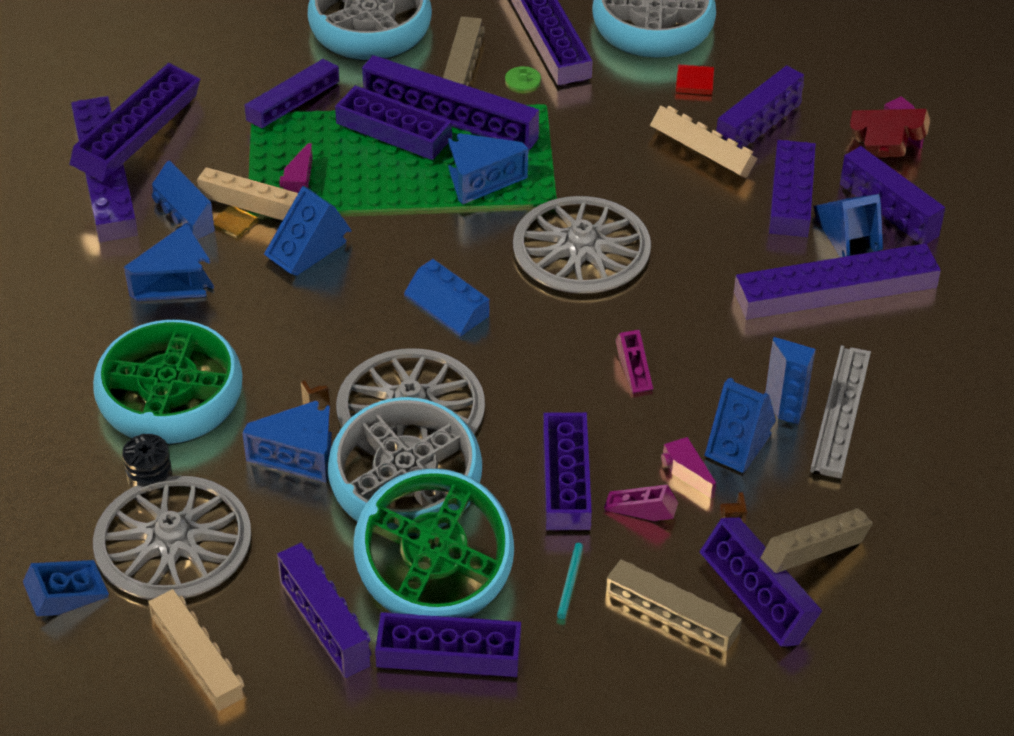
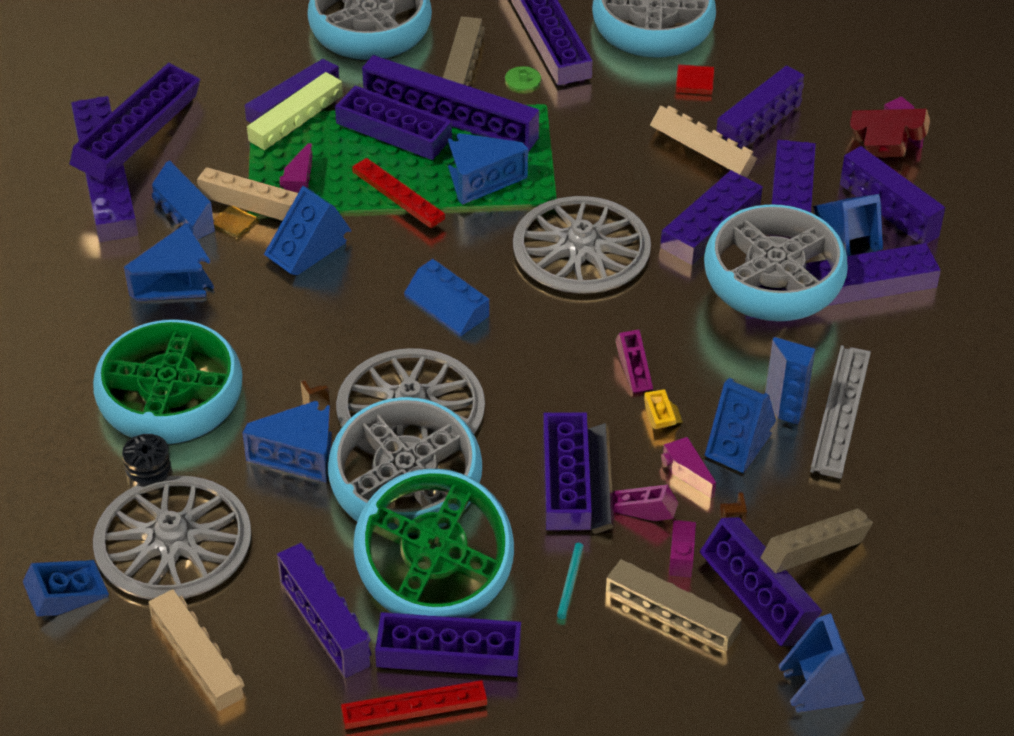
none -> yellowish green brick [247,72,343,150]
none -> red plate [341,680,487,729]
none -> red plate [352,158,445,228]
none -> black tile [588,423,615,534]
none -> yellow slope [644,389,683,429]
none -> dark purple brick [660,170,763,265]
none -> magenta slope [669,520,696,577]
none -> light grey wheel [704,205,848,321]
none -> blue ladder [779,613,865,712]

